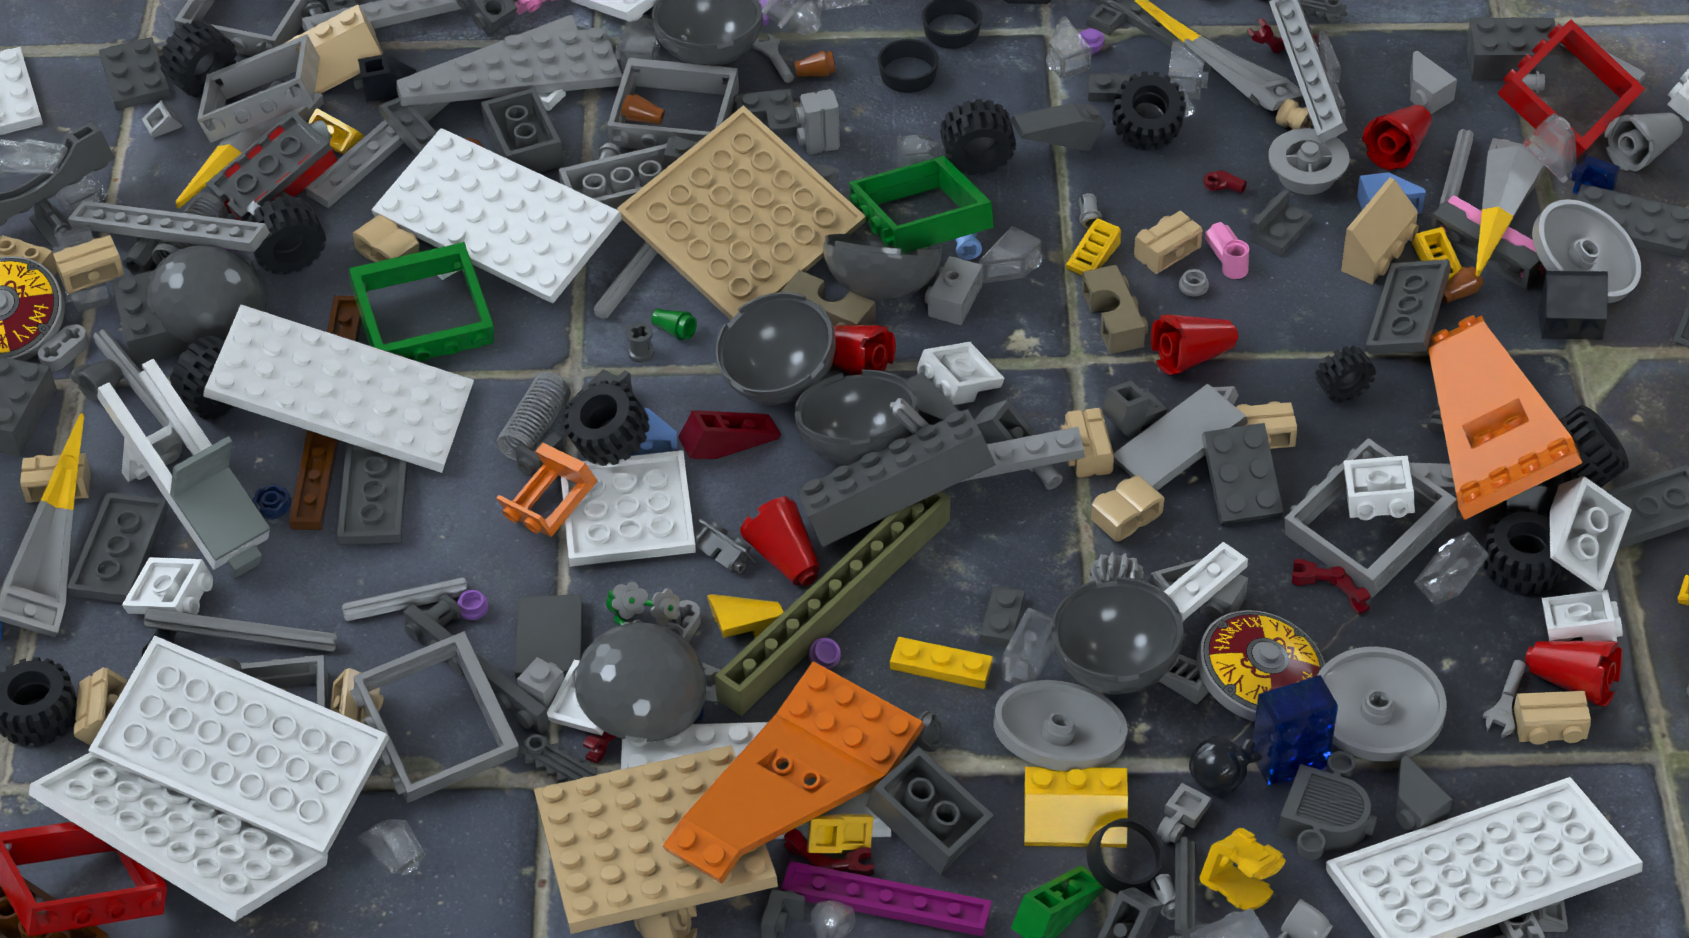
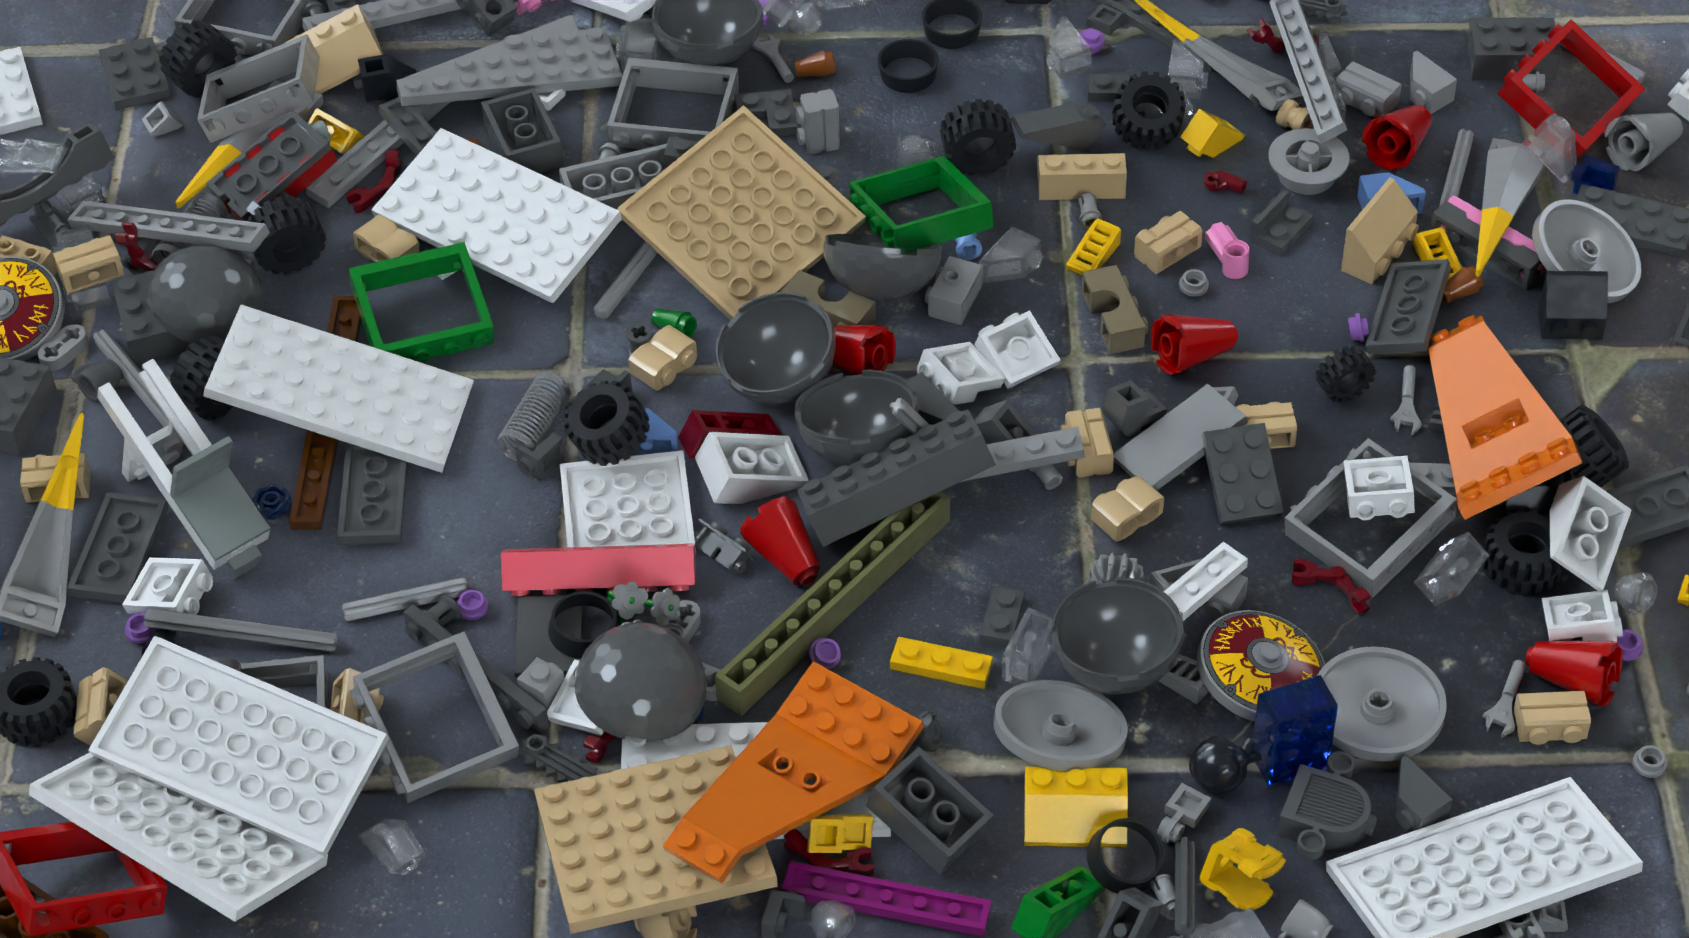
orange panel [496,443,598,537] -> none
dark orange cone [621,94,665,126] -> none
yellow slope [707,594,784,638] -> none
none -> dark red piece [115,222,158,272]
none -> medium lavender plate [125,613,157,644]
none -> dark red piece [346,150,402,214]
none -> coral brick [501,543,696,596]
none -> black tyre [548,591,619,659]
none -> tan brick [628,325,698,391]
none -> white slope [695,432,809,504]
none -> white plate [974,310,1060,389]
none -> tan slope [1036,153,1127,200]
none -> yellow slope [1180,109,1246,158]
none -> light grey brick [1334,61,1402,118]
none -> medium lavender plate [1348,313,1369,343]
none -> light grey piece [1390,365,1422,435]
none -> clear cone [1614,573,1657,615]
none -> medium lavender plate [1617,630,1643,661]
none -> light grey plate [1632,745,1667,778]

